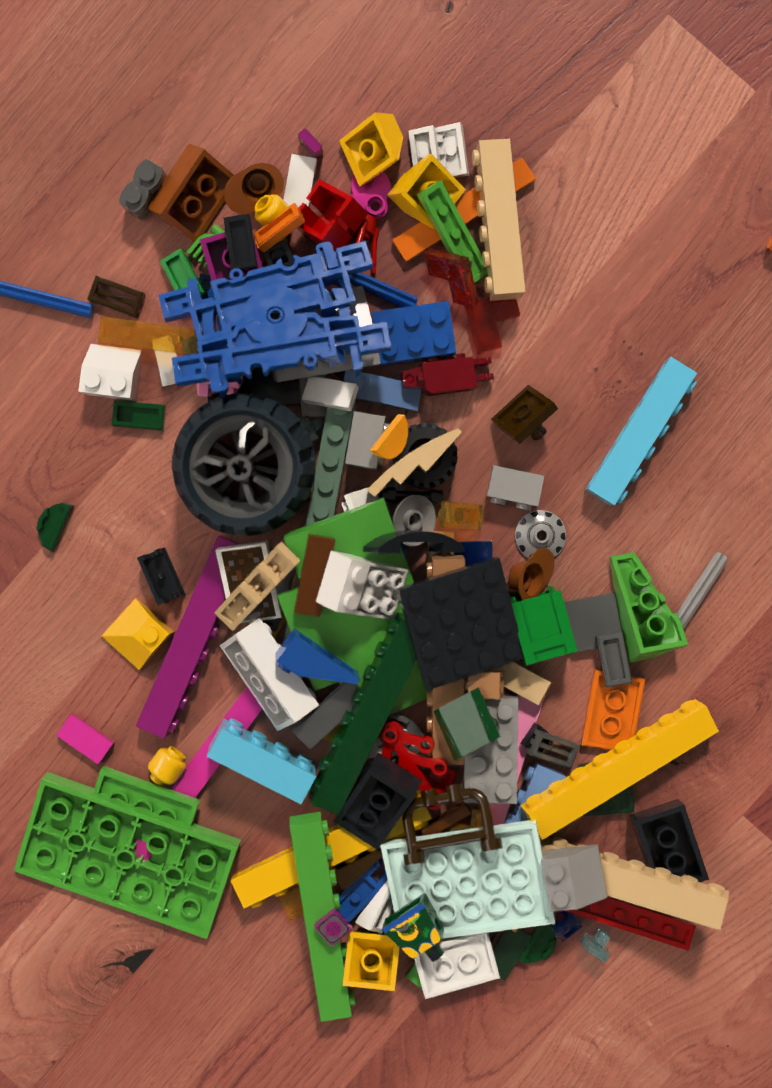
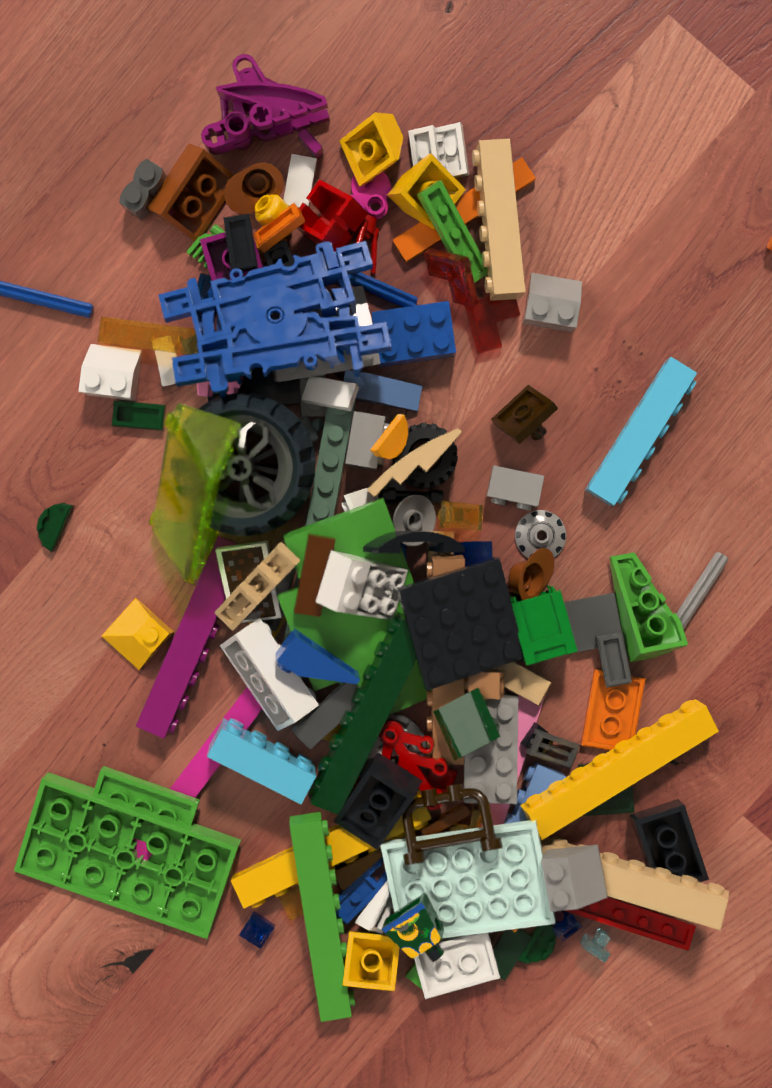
dark pink tile [56,713,114,764] -> none
dark brown tile [87,276,145,318] -> none
black hinge [137,547,186,605] -> none
yellow head [148,746,186,786] -> none
green tile [160,248,206,297] -> none
tile [314,908,352,946] -> none
dark red hinge [401,353,494,397] -> none
none -> clear neon green windscreen [149,403,241,585]
none -> magenta piece [201,54,330,155]
none -> clear blue tile [239,911,275,949]
none -> light grey slope [522,273,582,333]

